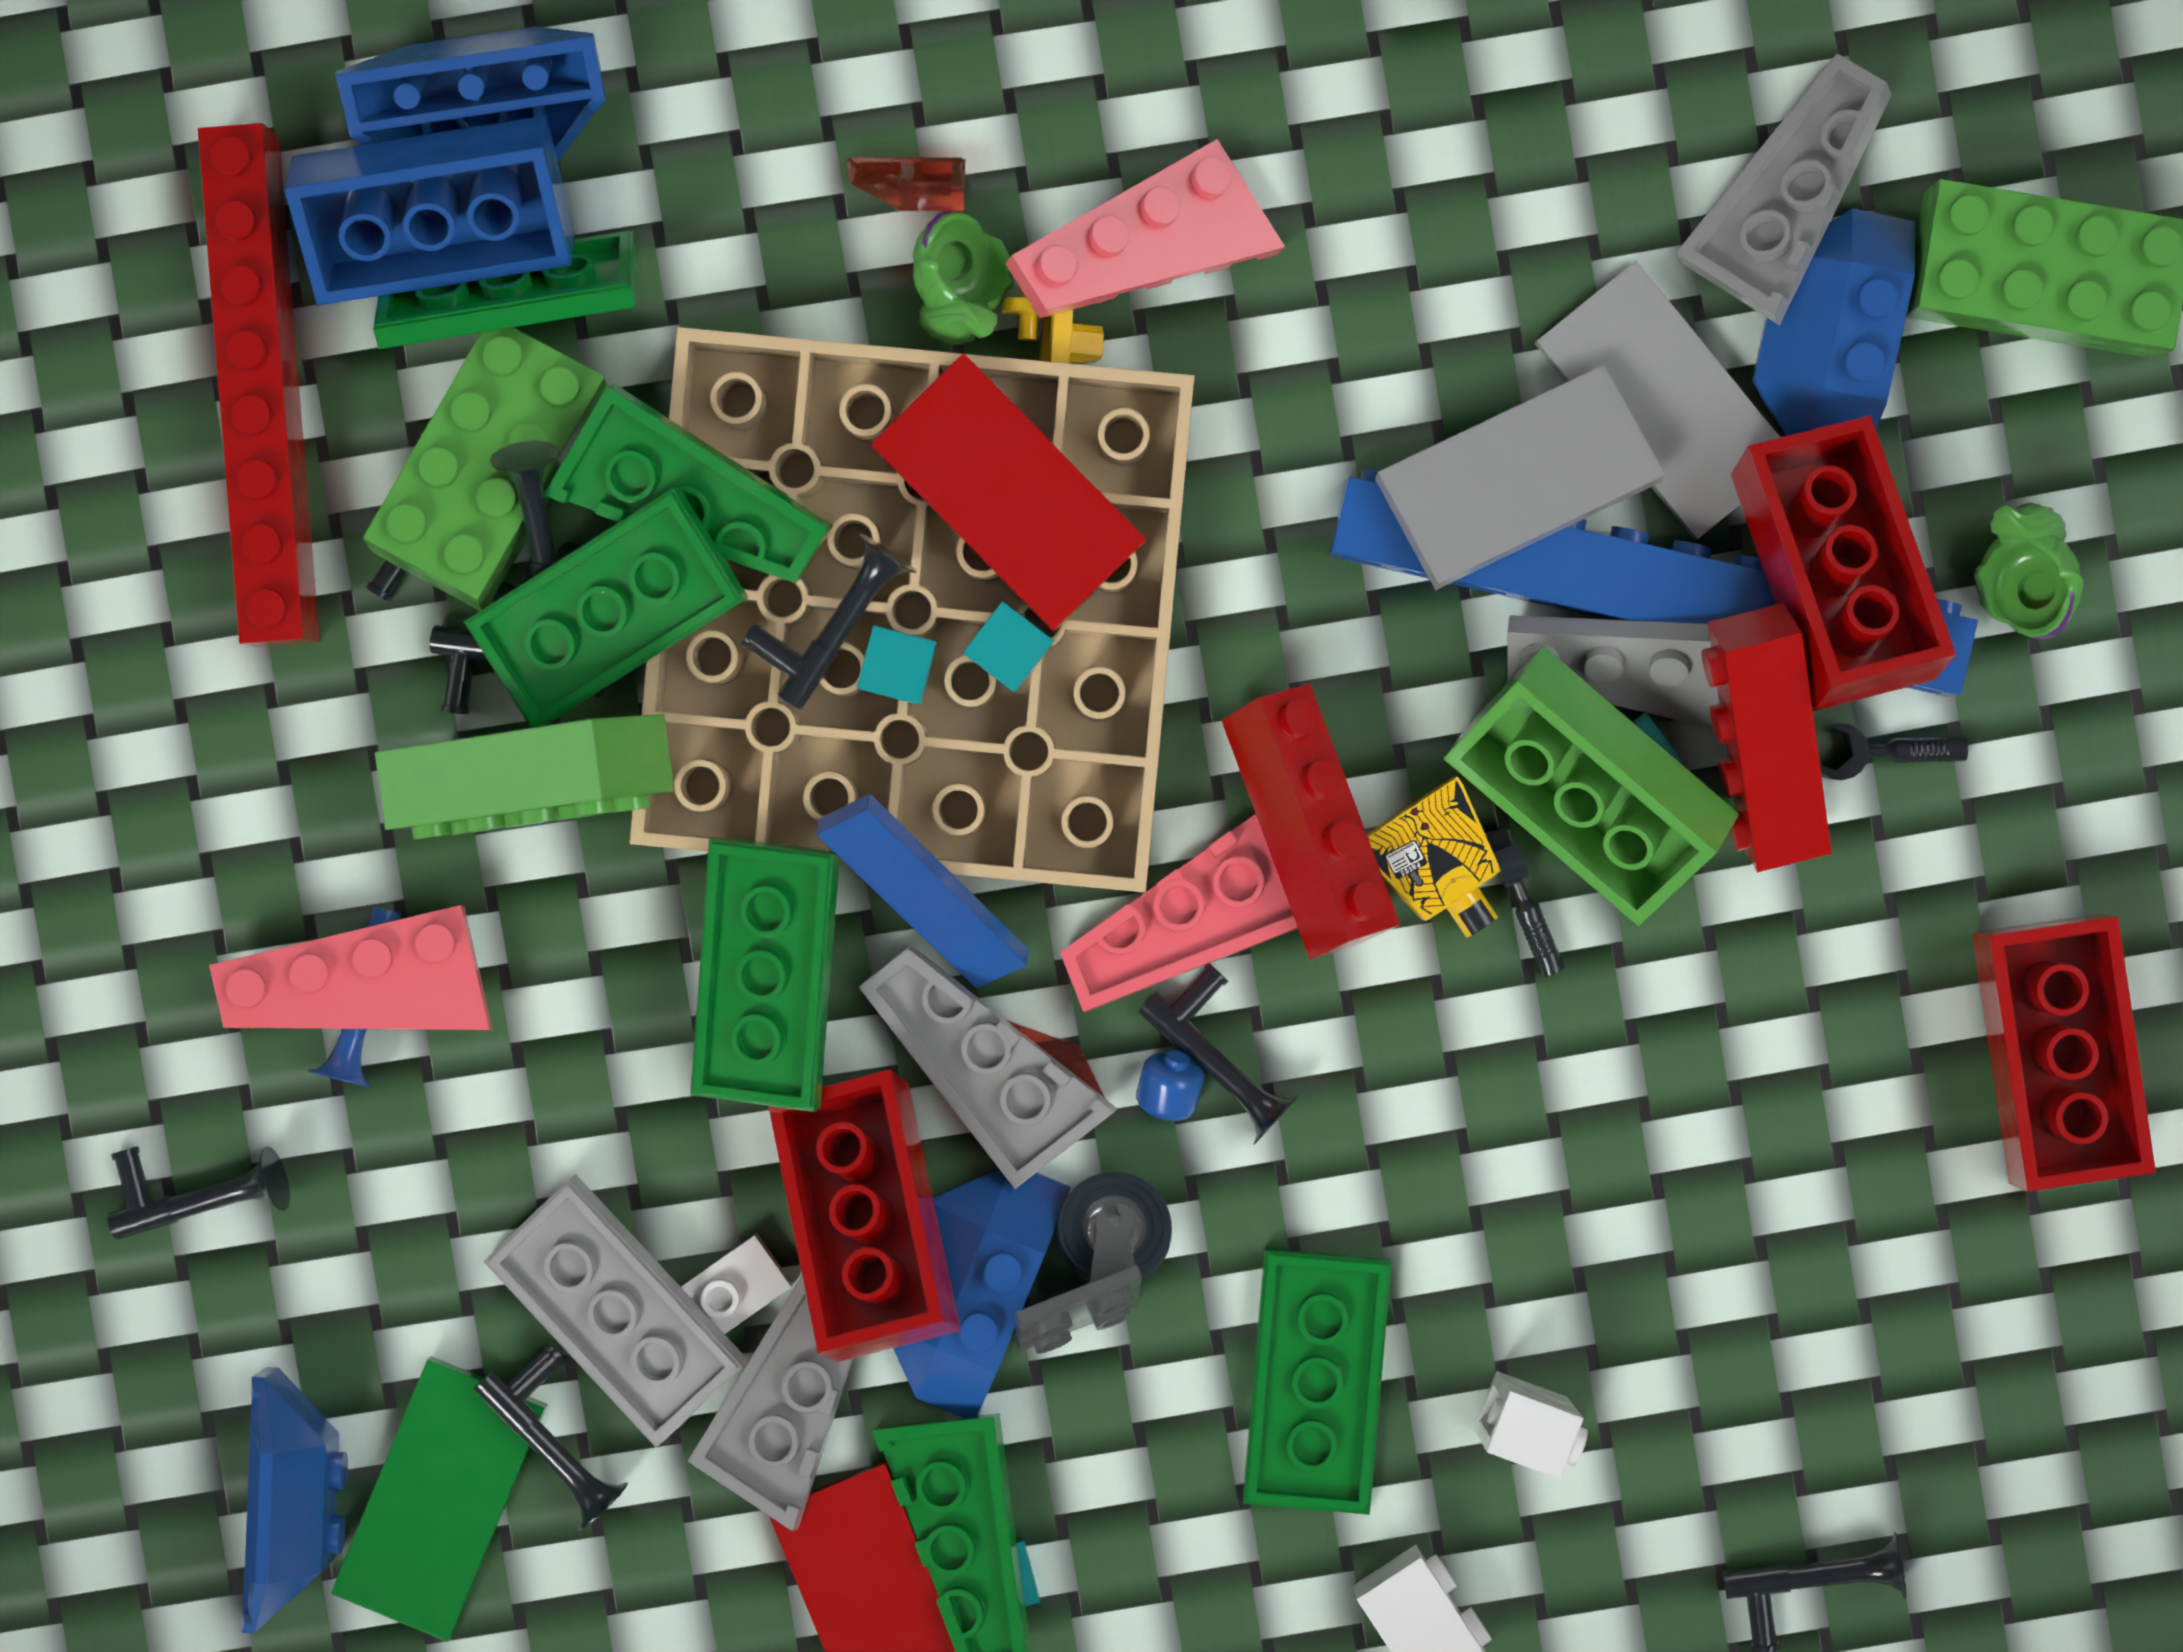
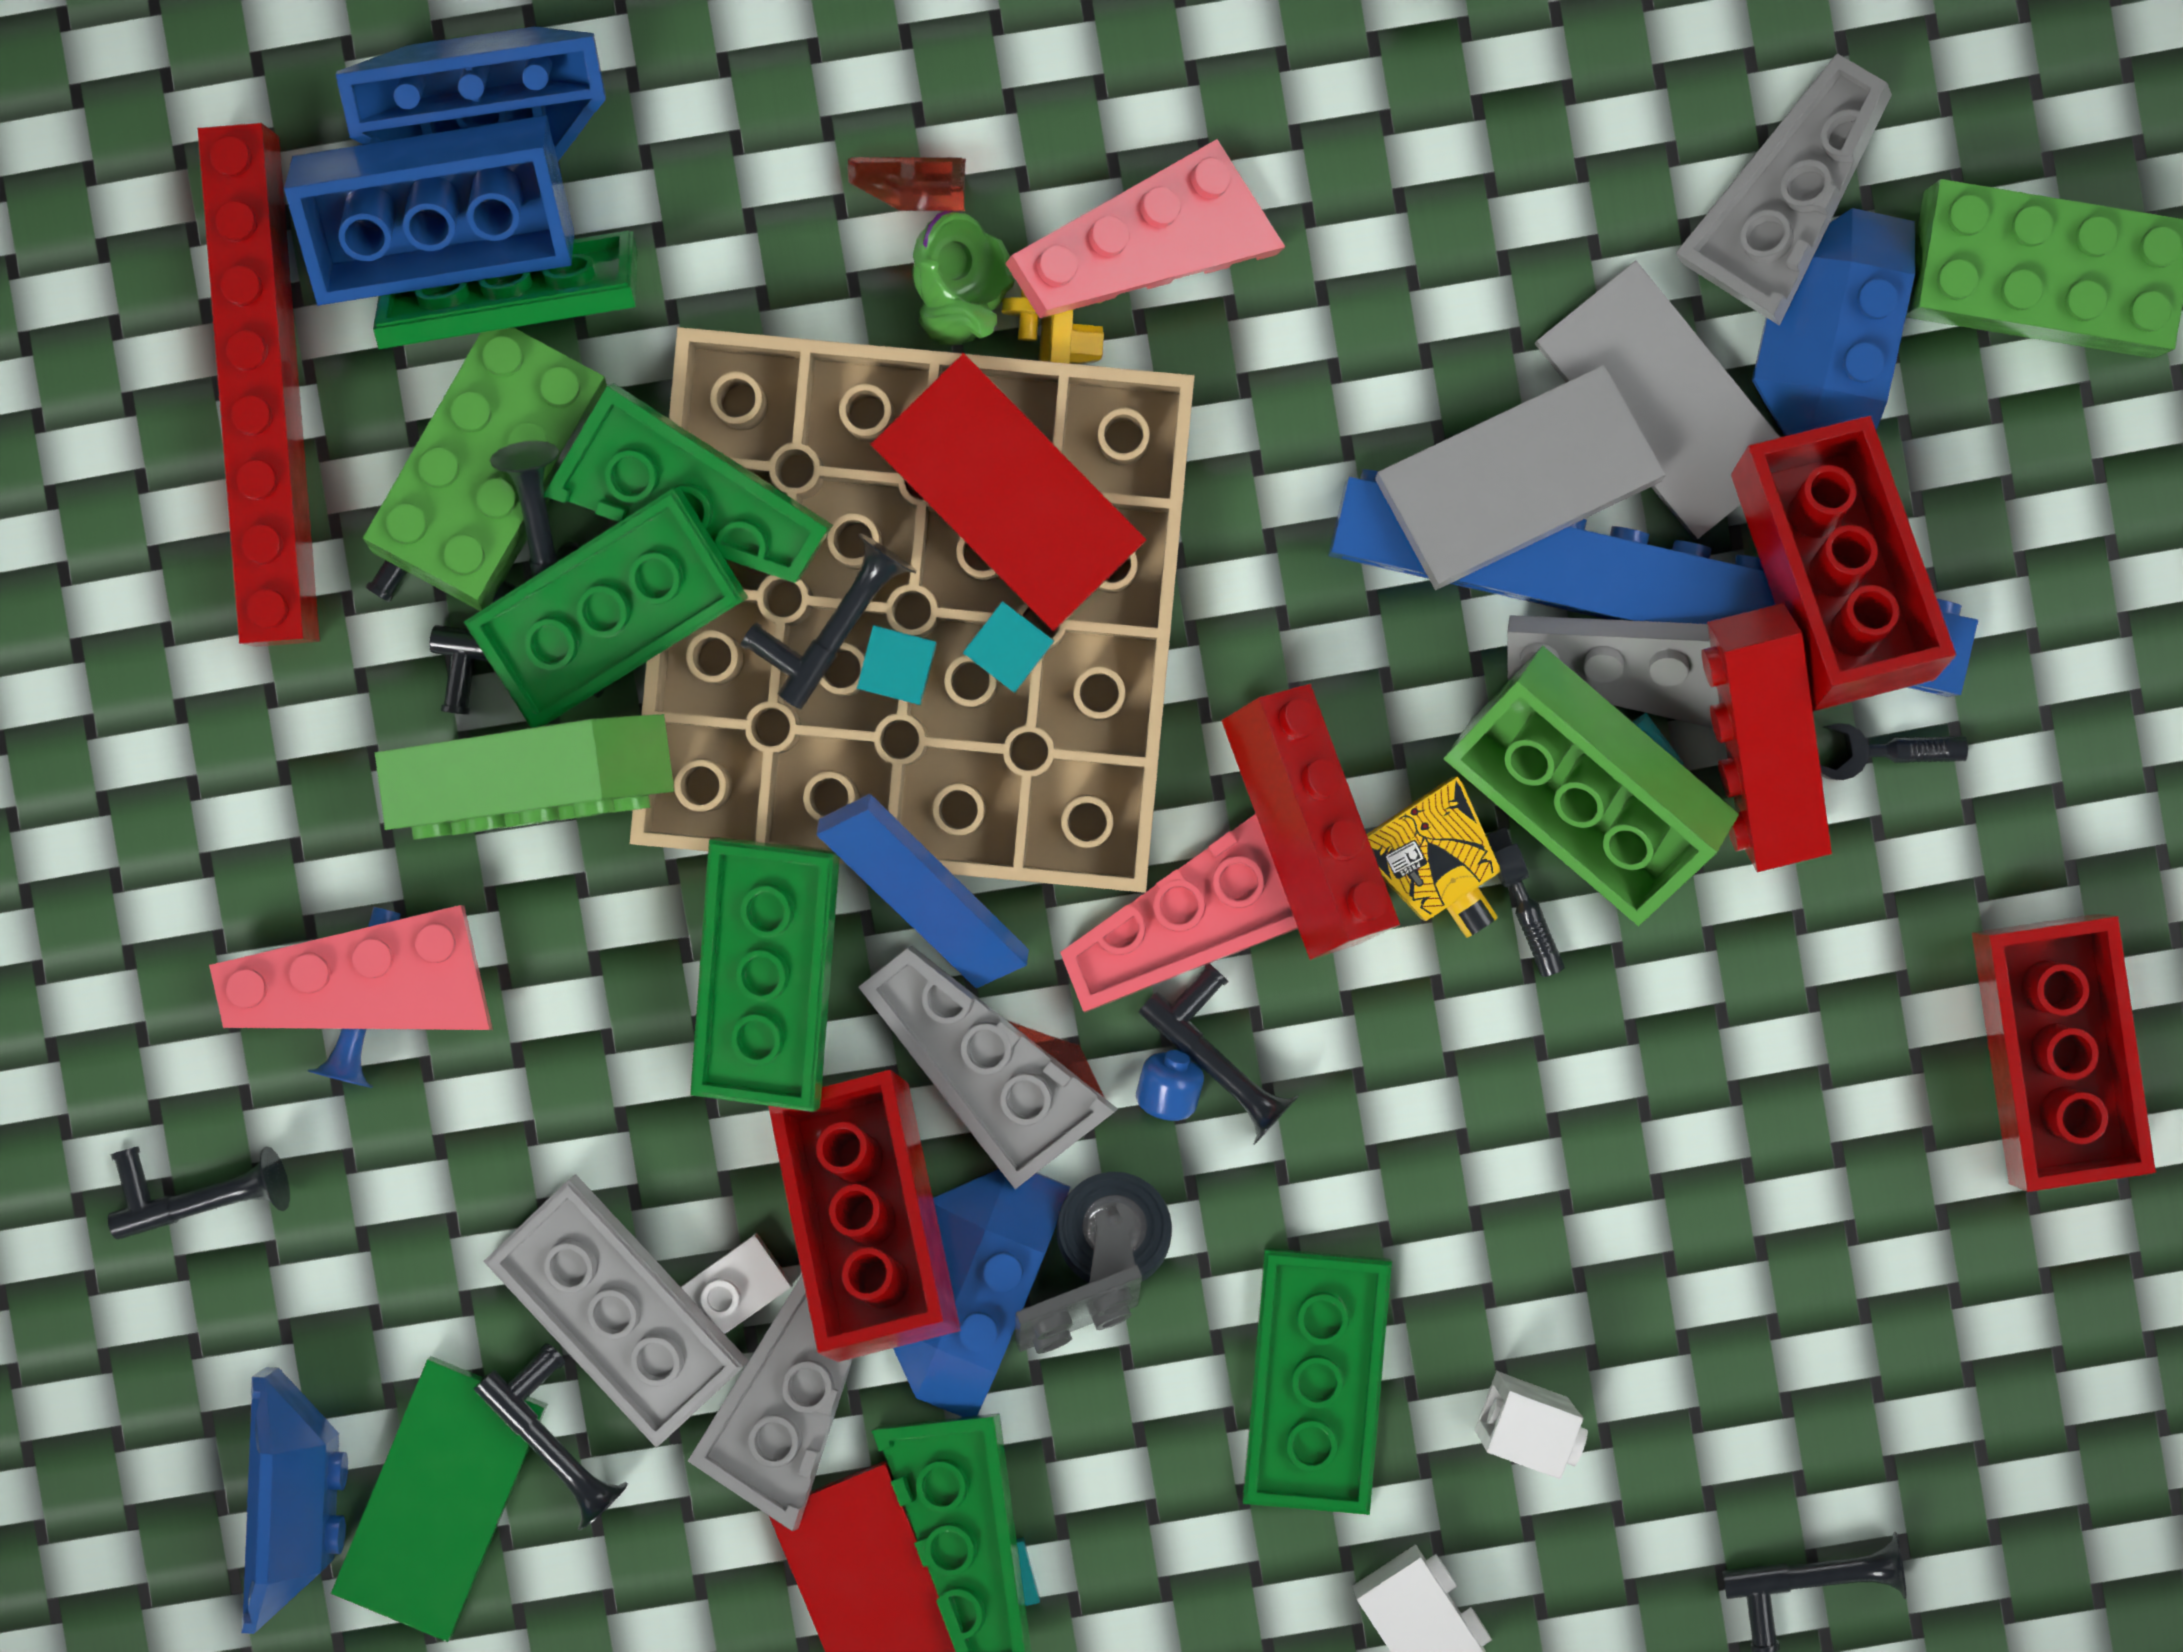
bright green hair [1974,503,2083,640] -> none

